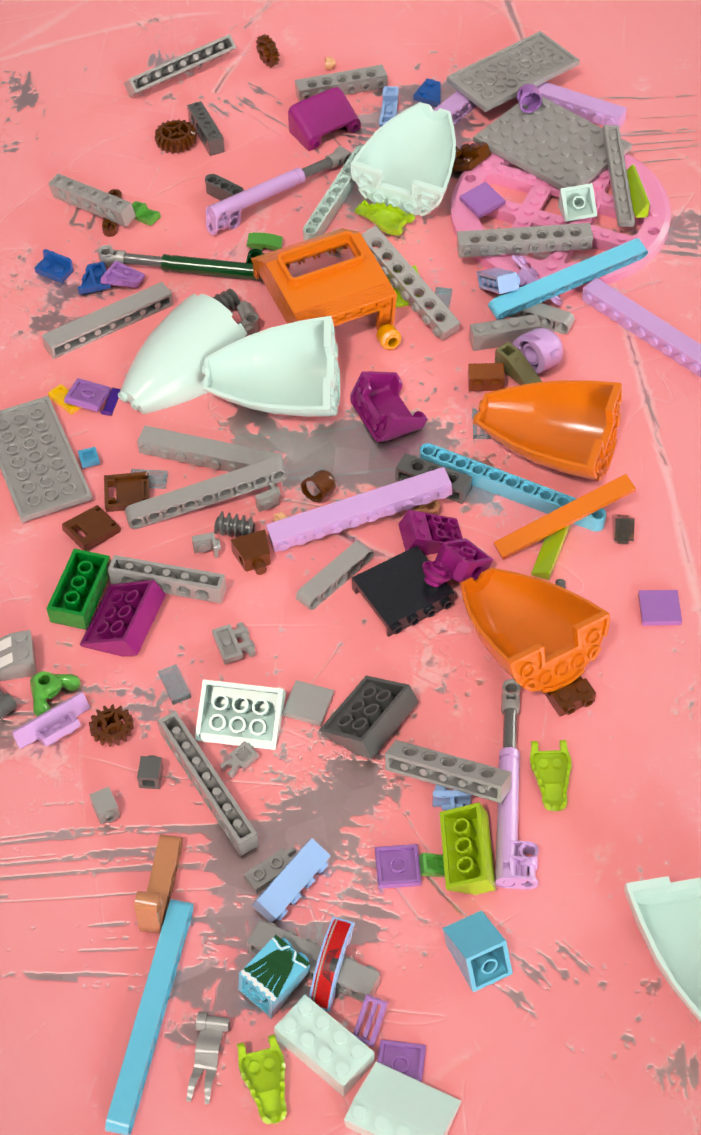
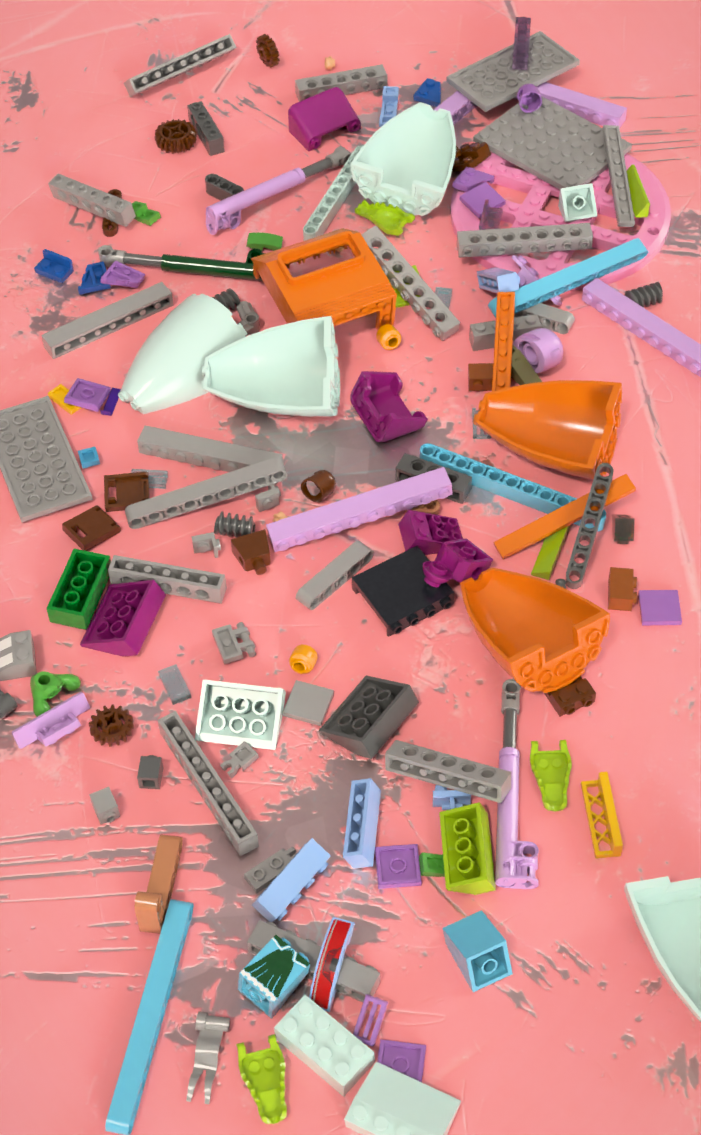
none -> light orange head [289,644,318,674]
none -> light blue brick [343,778,381,869]
none -> medium lavender wing [452,167,495,192]
none -> clear purple panel [479,199,503,230]
none -> orange tile [492,292,515,391]
none -> clear purple arch [512,17,531,70]
none -> dark grey beam [565,463,614,589]
none -> yellow fence [581,772,623,859]
none -> dark orange brick [608,567,637,611]
none -> dark grey piece [625,282,663,308]

